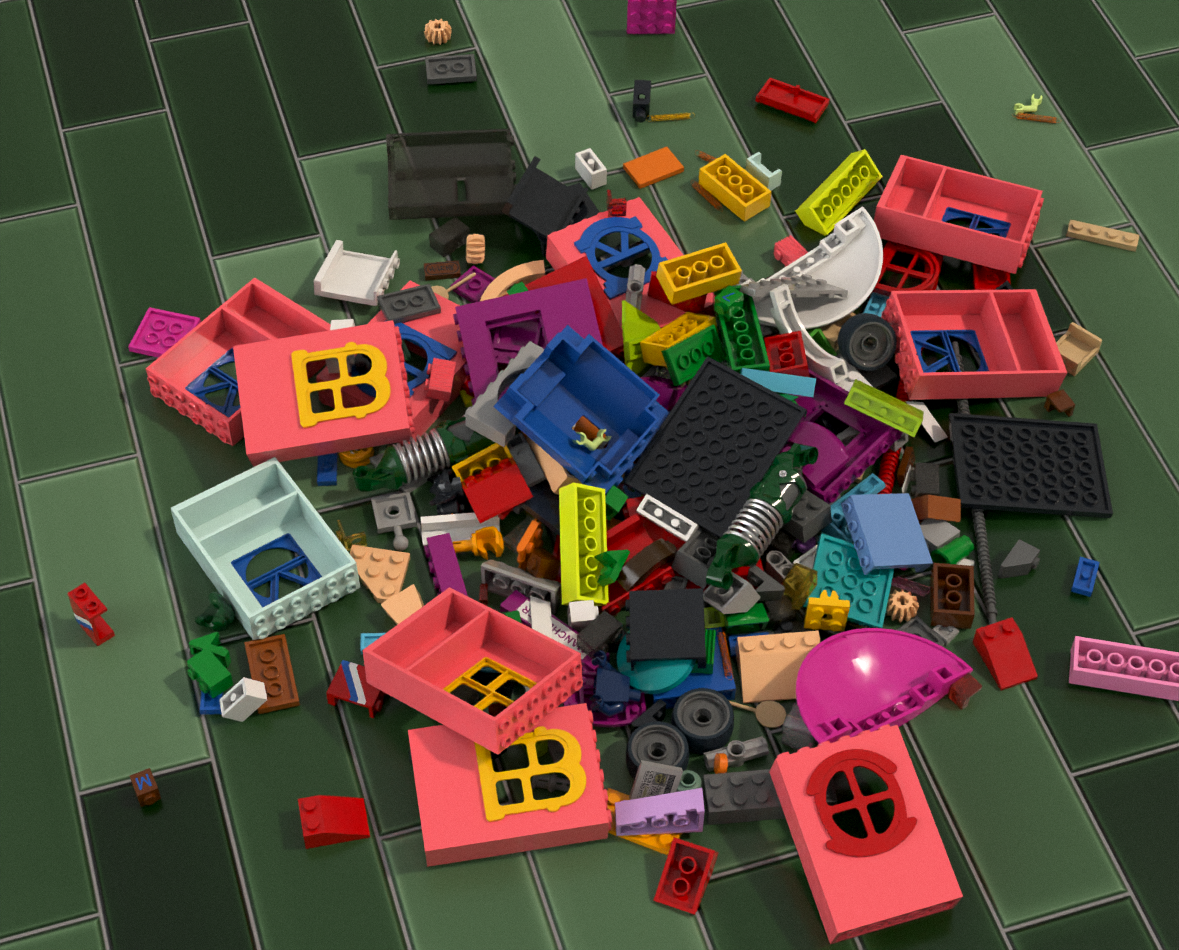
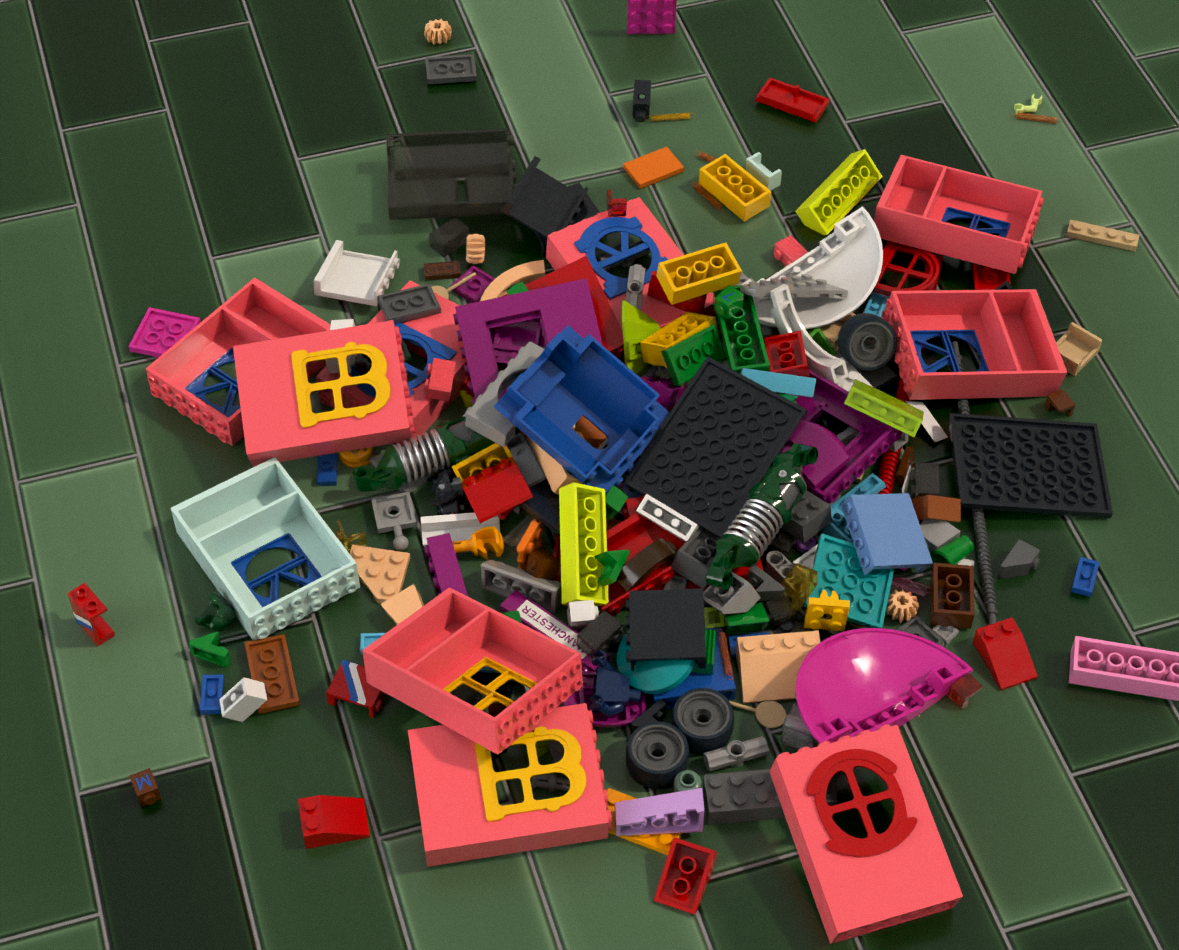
green brick [187,648,233,698] -> none
clear red tile [479,583,488,606] -> none
white sticker [530,596,553,639] -> none
yellowish green arm [572,429,611,451] -> none
white brick [575,148,607,190] -> none
light grey tile [629,760,683,800] -> none
orange tile [714,753,728,774] -> none

